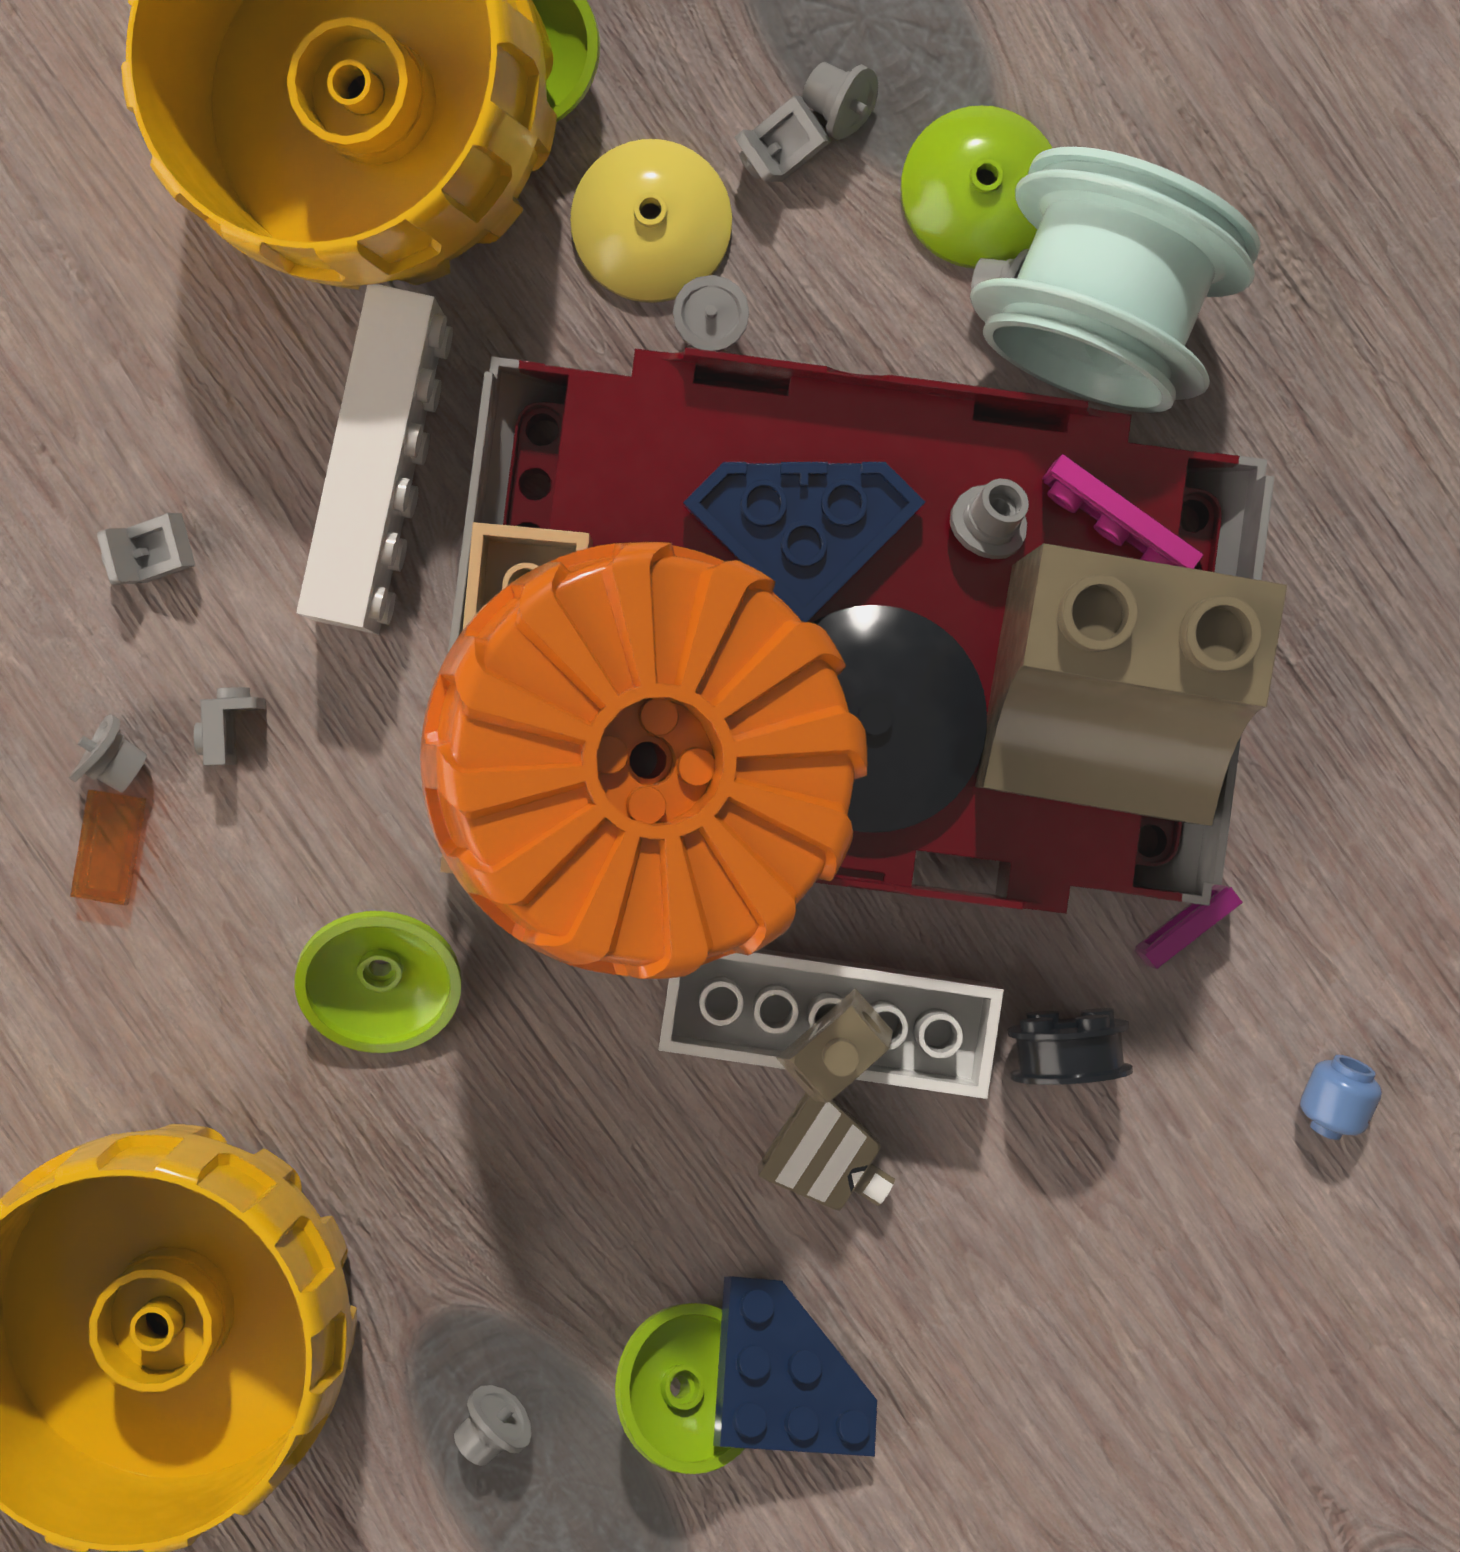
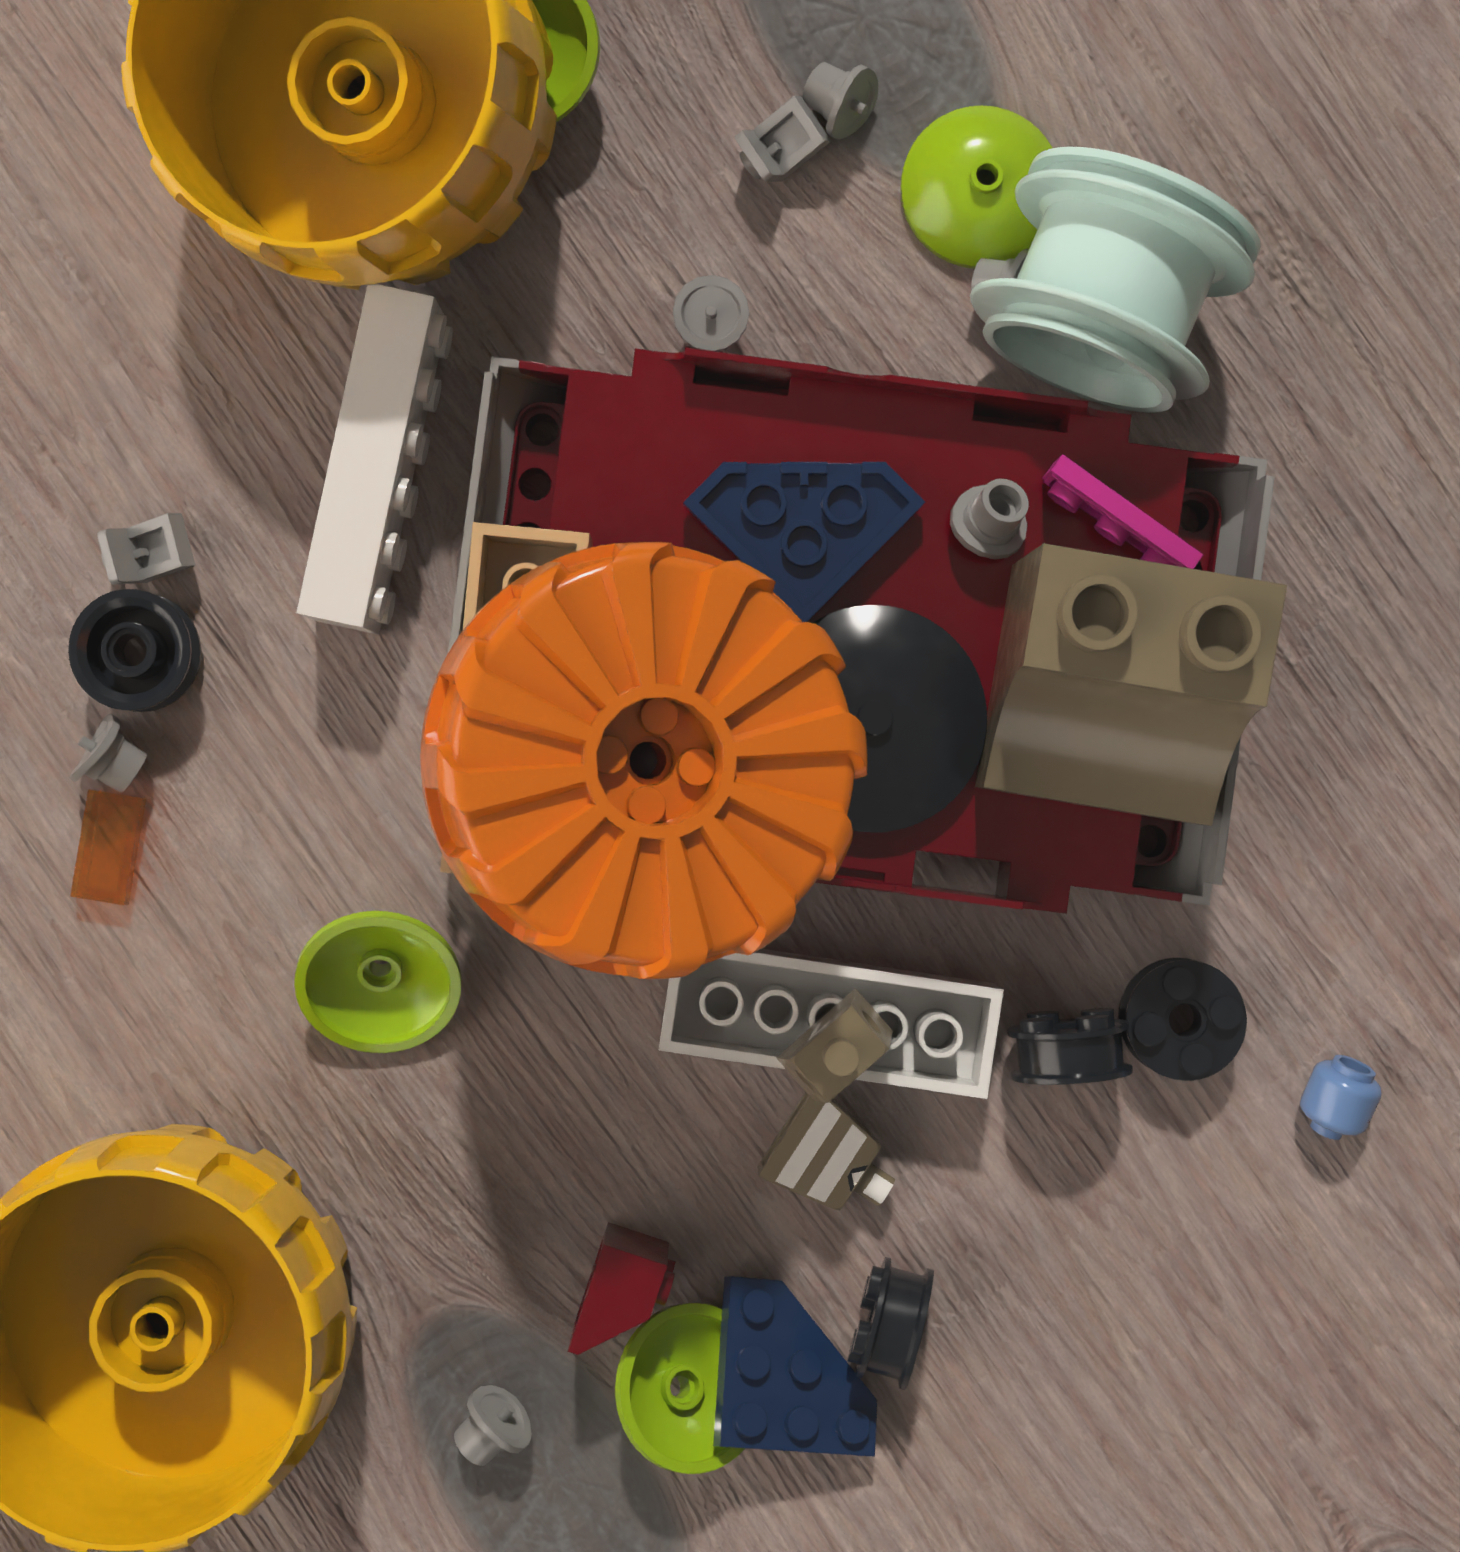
light grey bracket [194,687,266,766] -> none
light yellow dish [570,139,732,303] -> none
magenta tile [1135,884,1243,969] -> none
none -> black wheel [68,589,202,712]
none -> dark red slope [567,1222,676,1355]
none -> black wheel [847,1257,934,1390]
none -> black wheel [1118,958,1247,1081]

